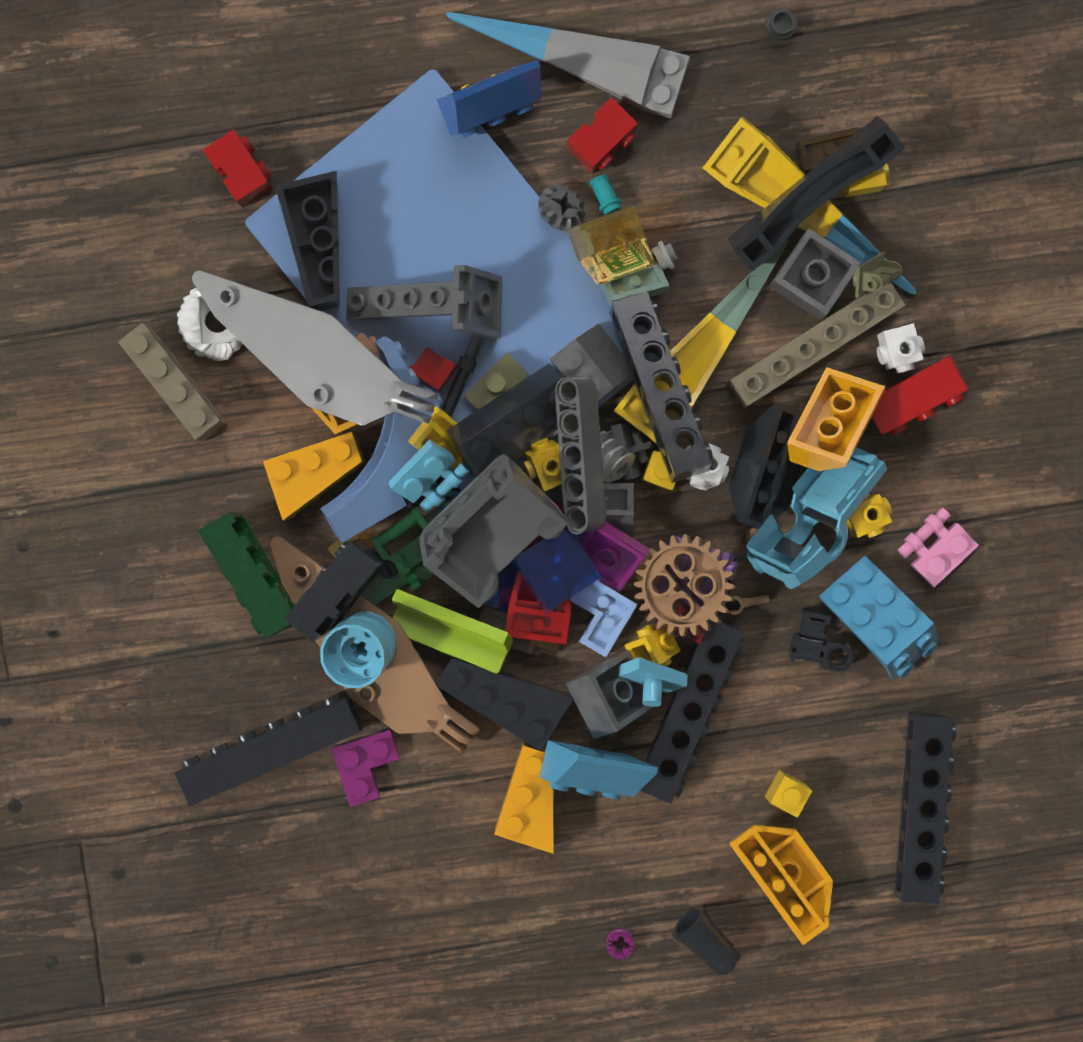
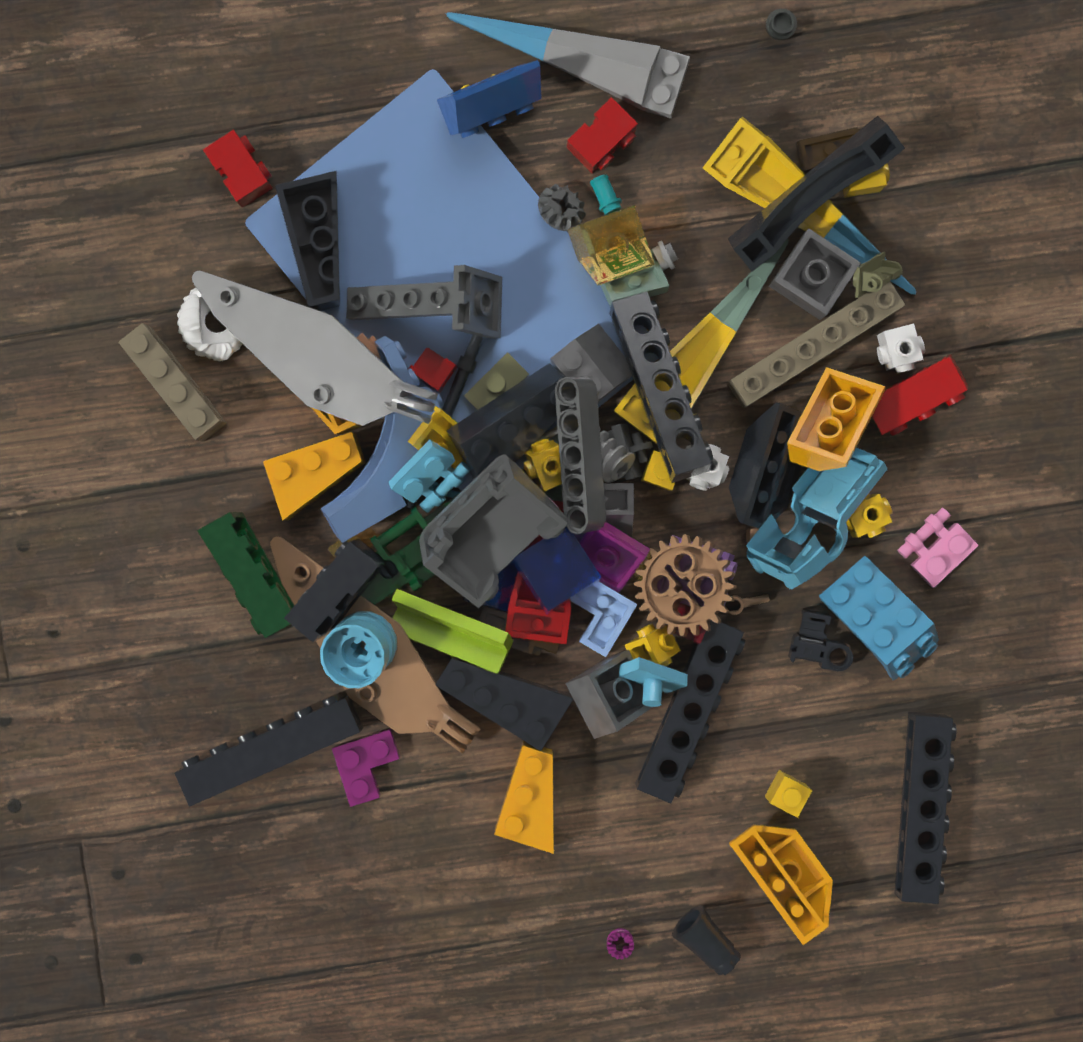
dark azure slope [539,740,658,800] -> none

